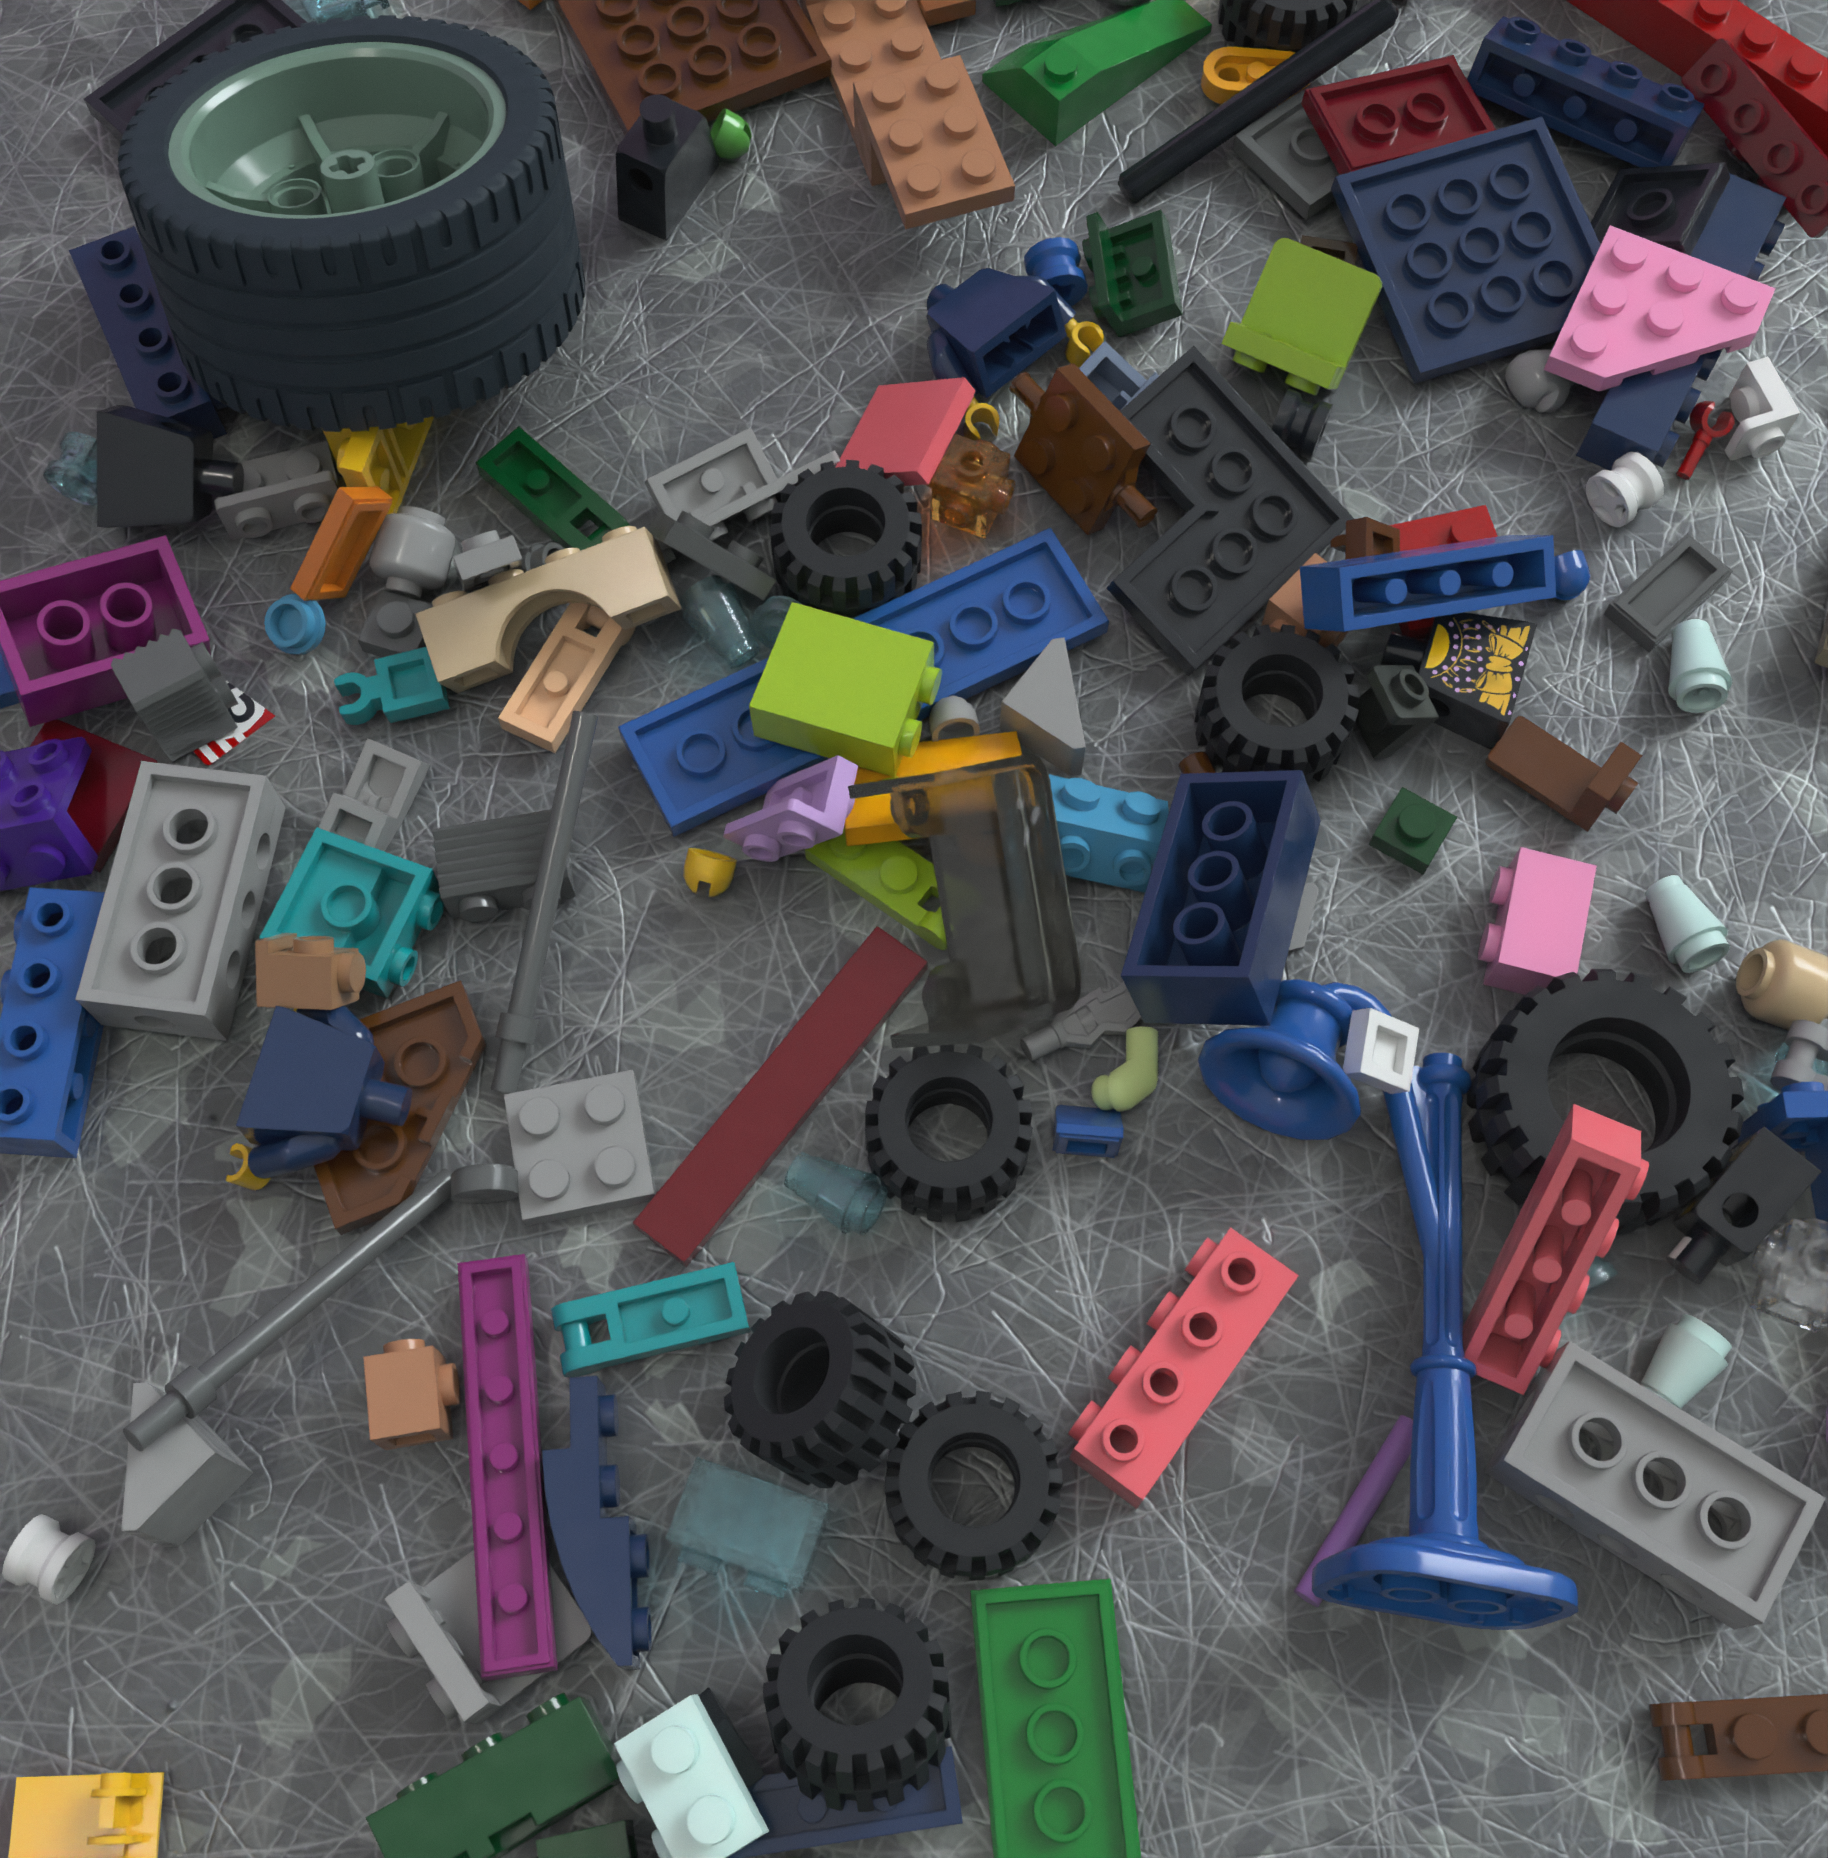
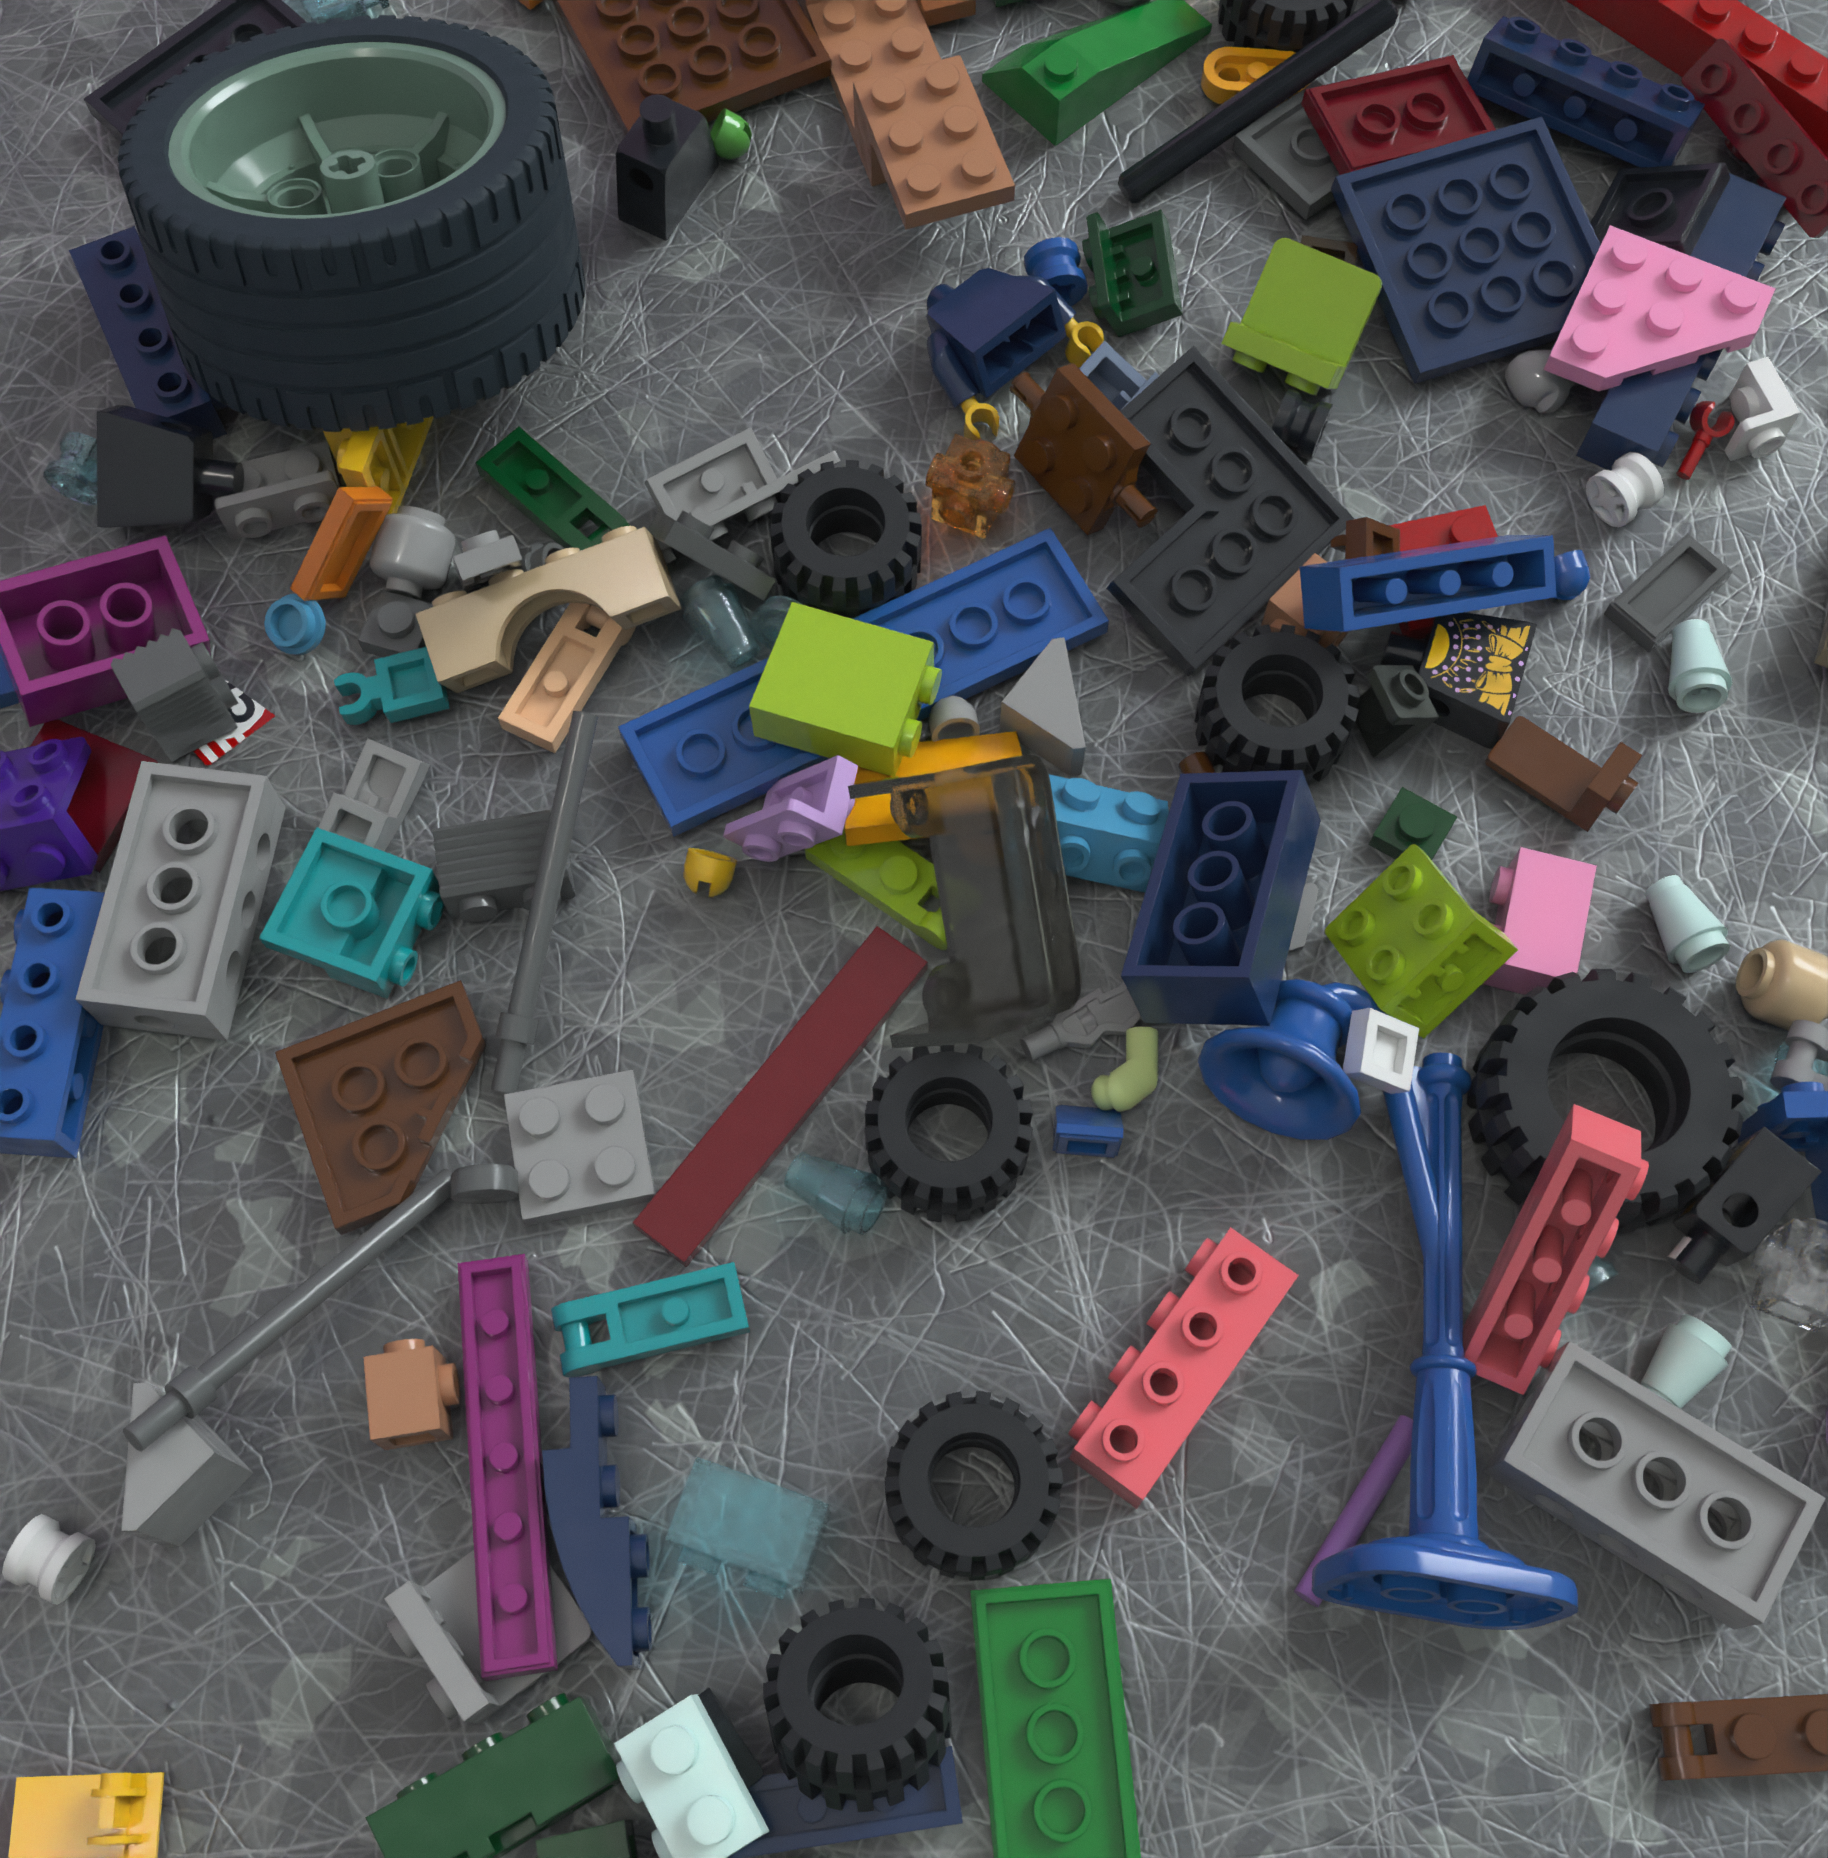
dark blue torso [225,1005,412,1191] -> none
medium nougat brick [255,933,366,1010] -> none
black tyre [724,1291,916,1488] -> none
coral tile [835,377,976,486] -> none
none -> lime bracket [1325,844,1518,1039]

